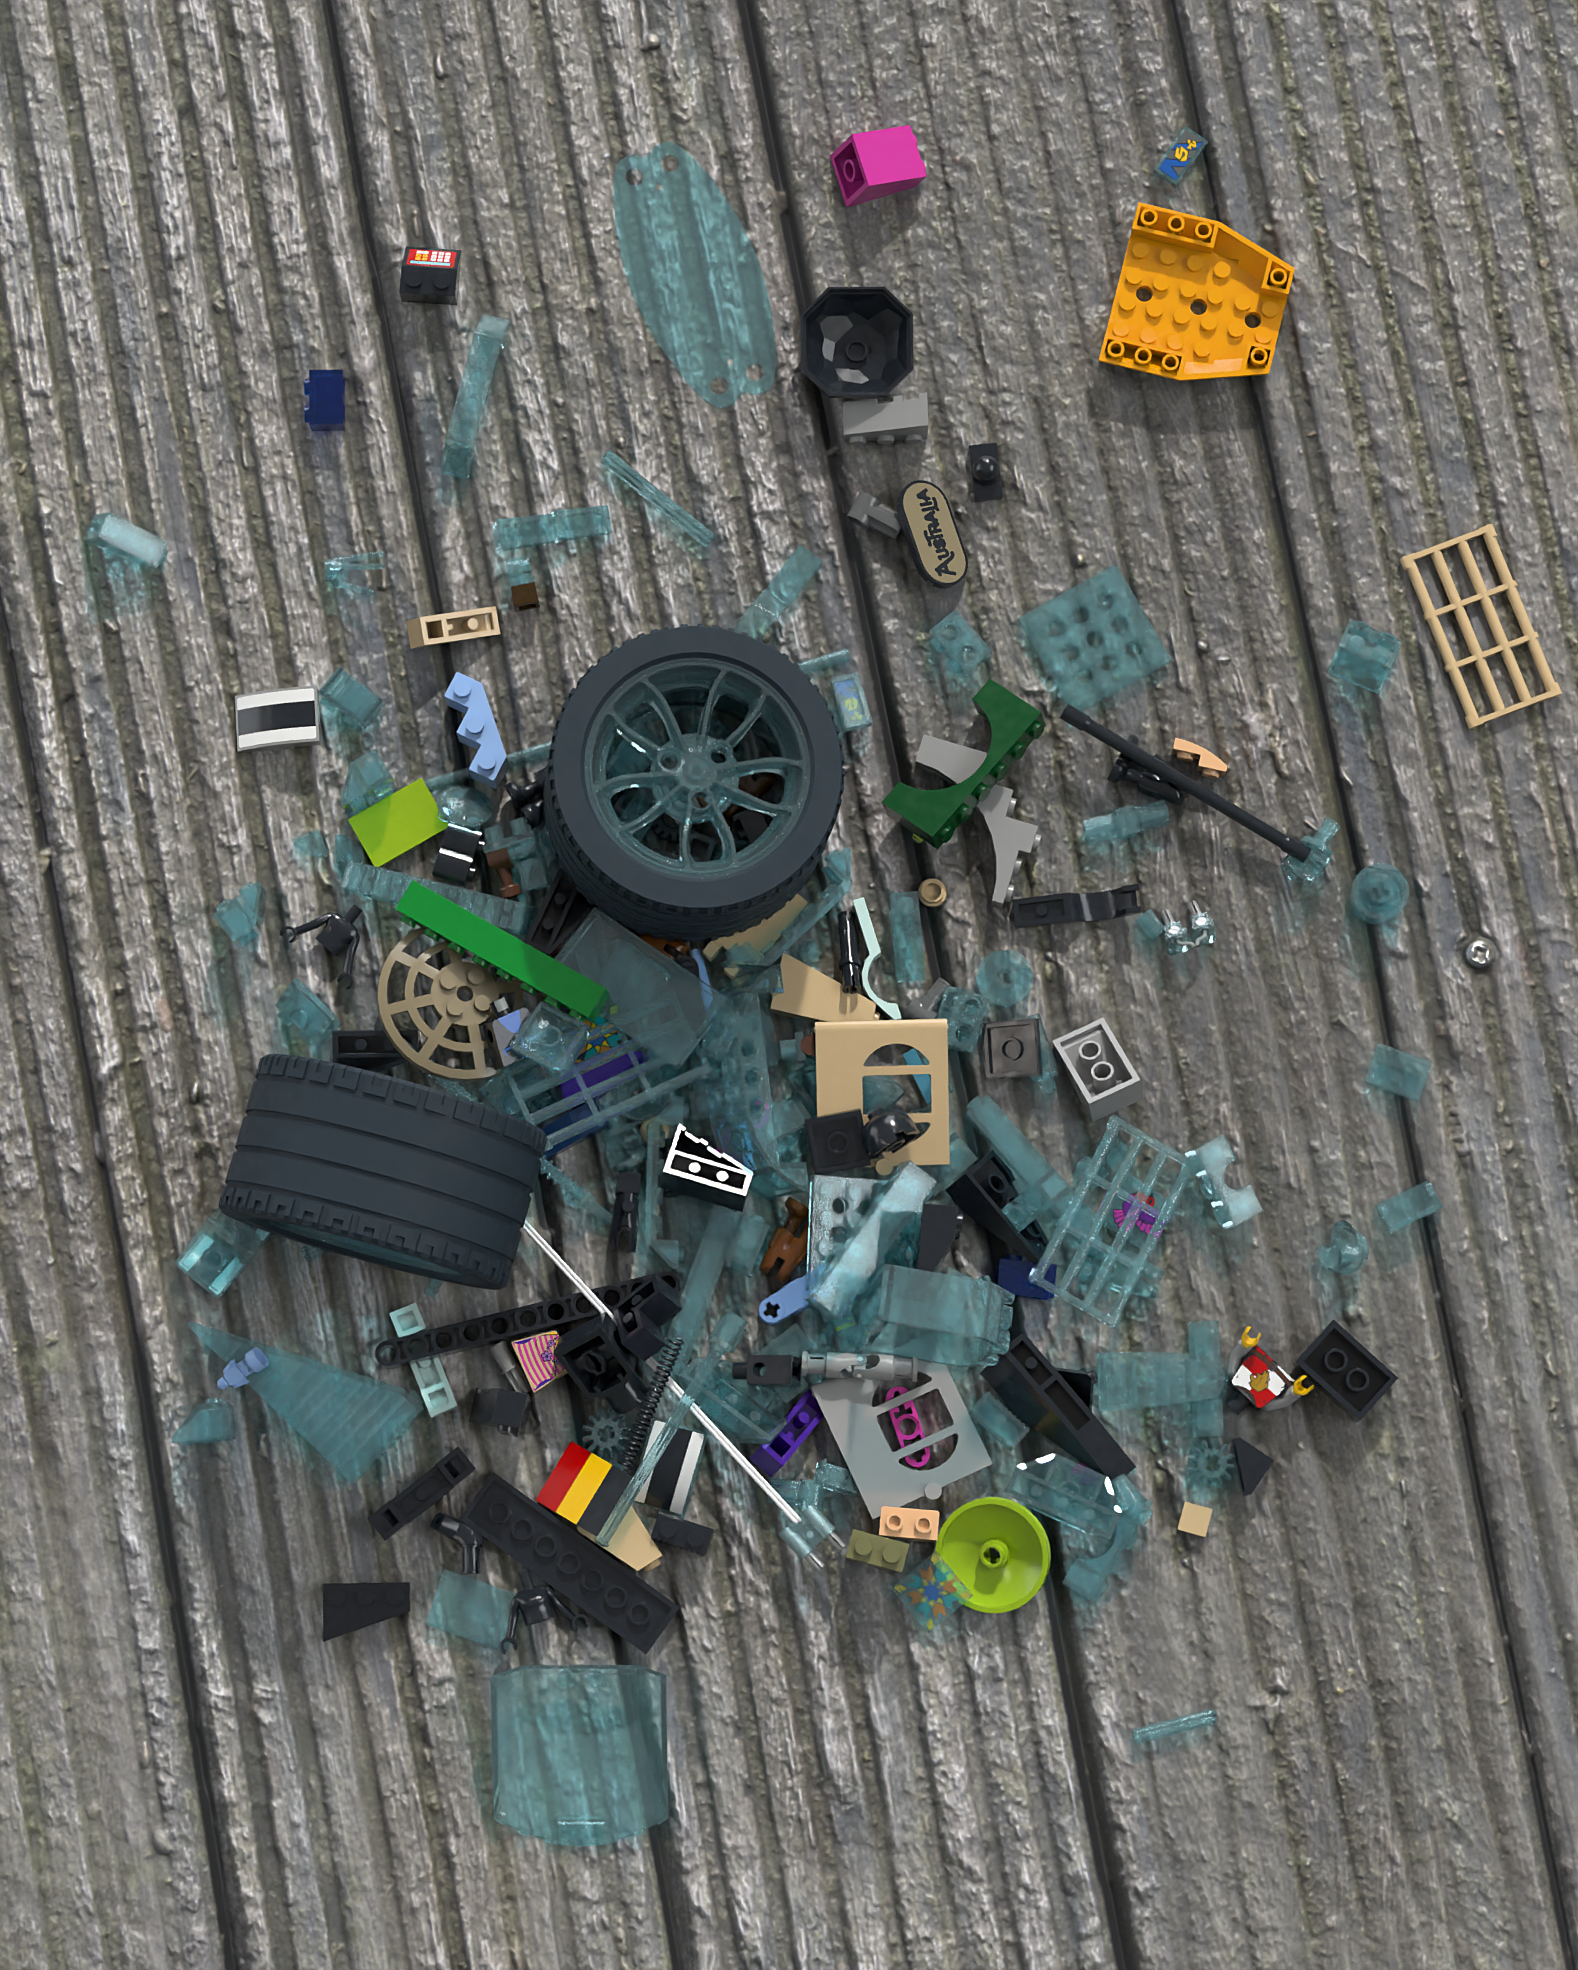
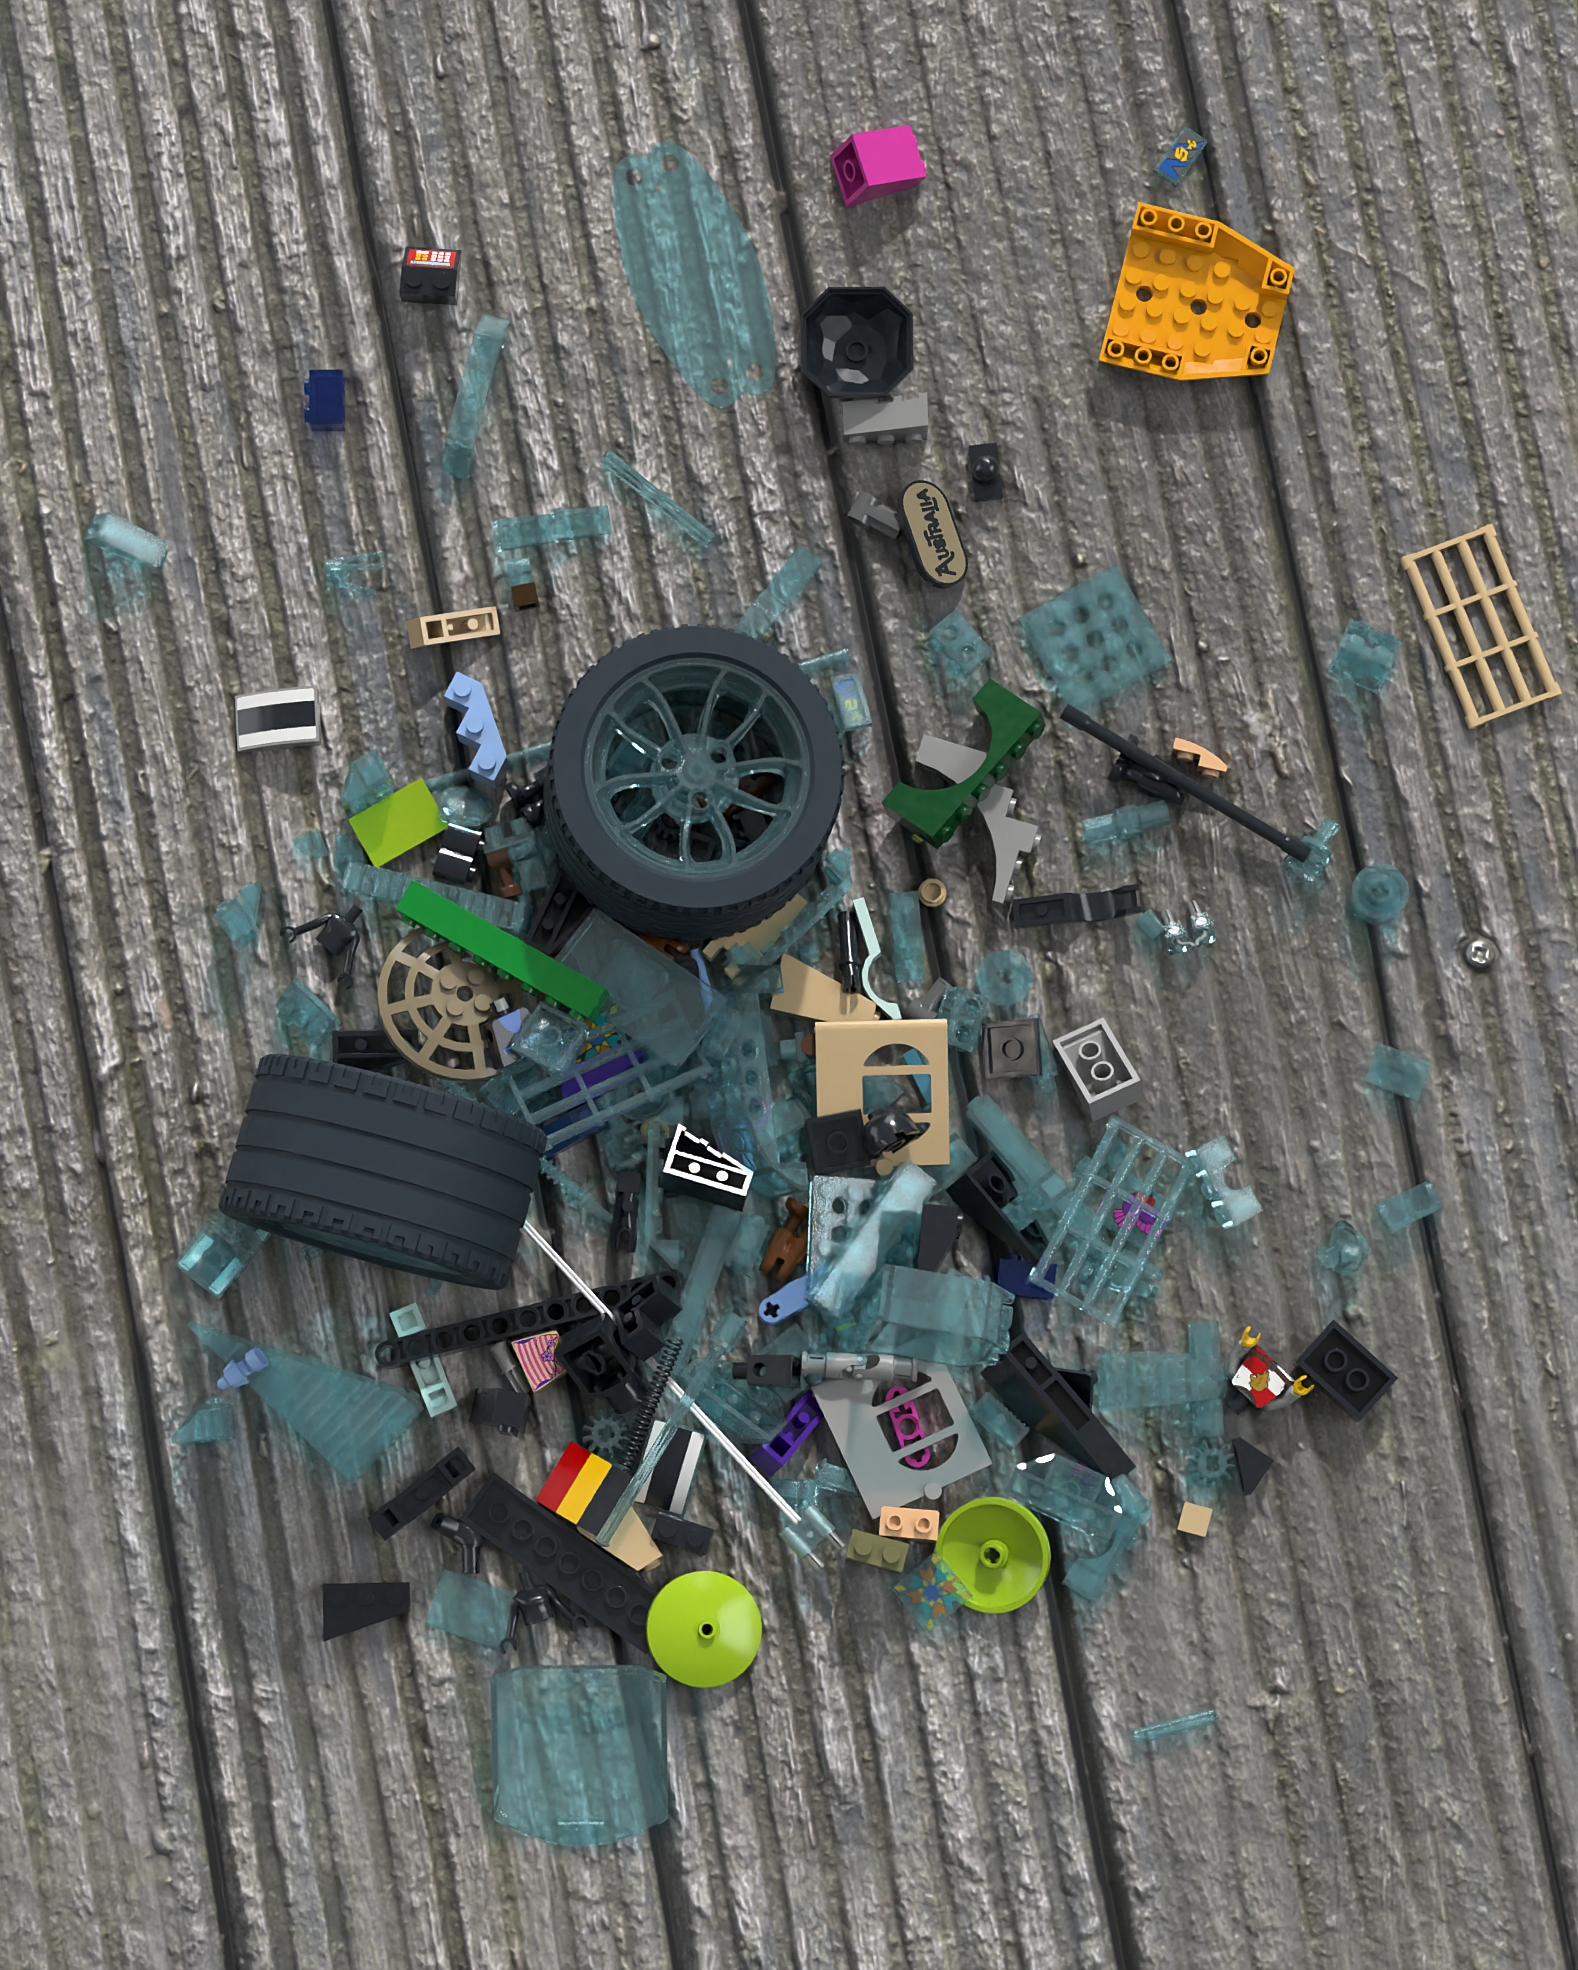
clear light blue brick [318,666,385,731] -> none
none -> lime dish [646,1571,762,1688]

